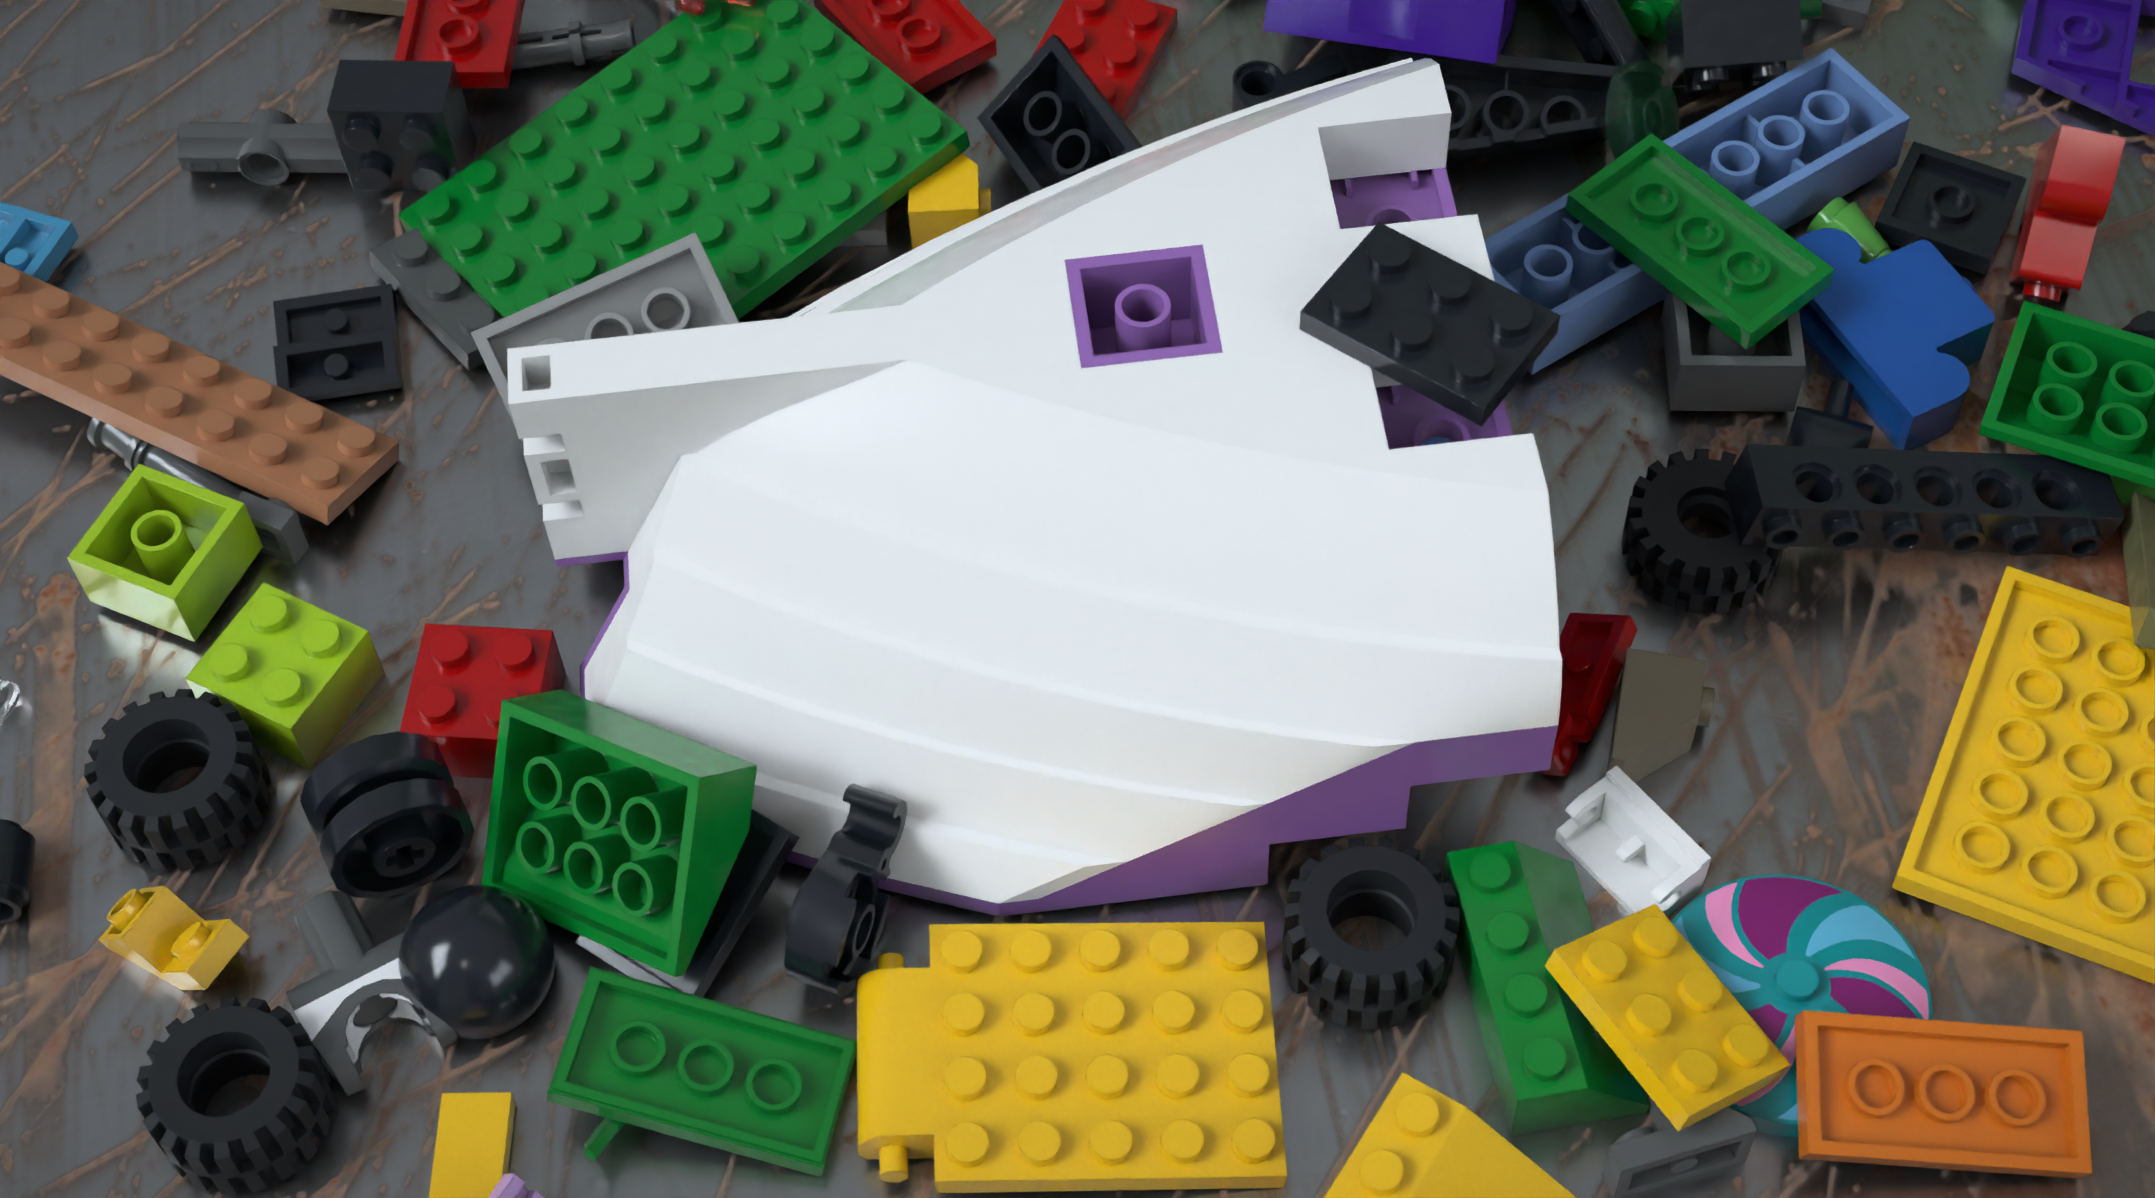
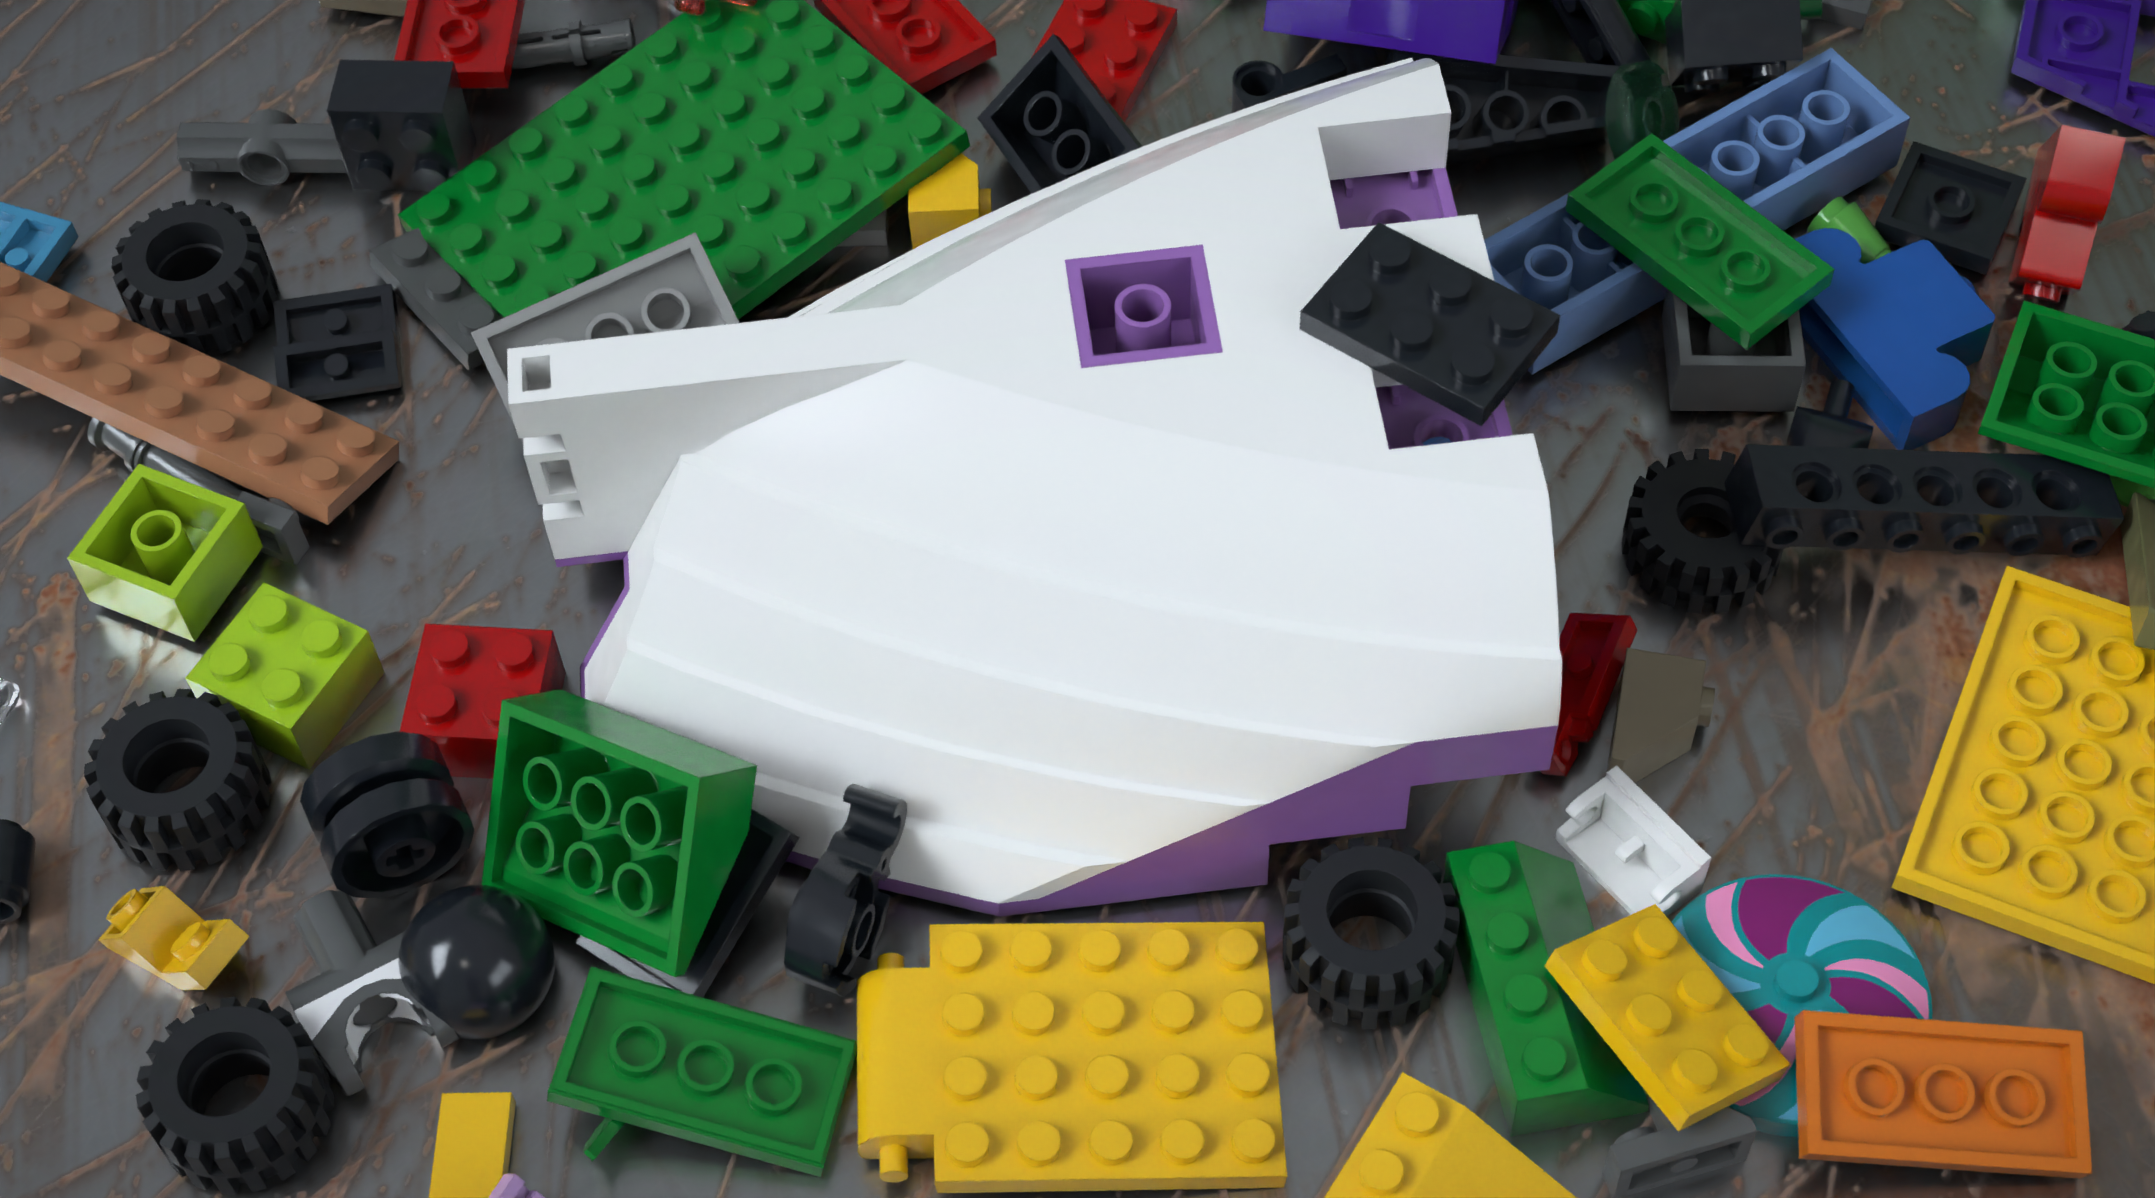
none -> black tyre [111,199,278,355]

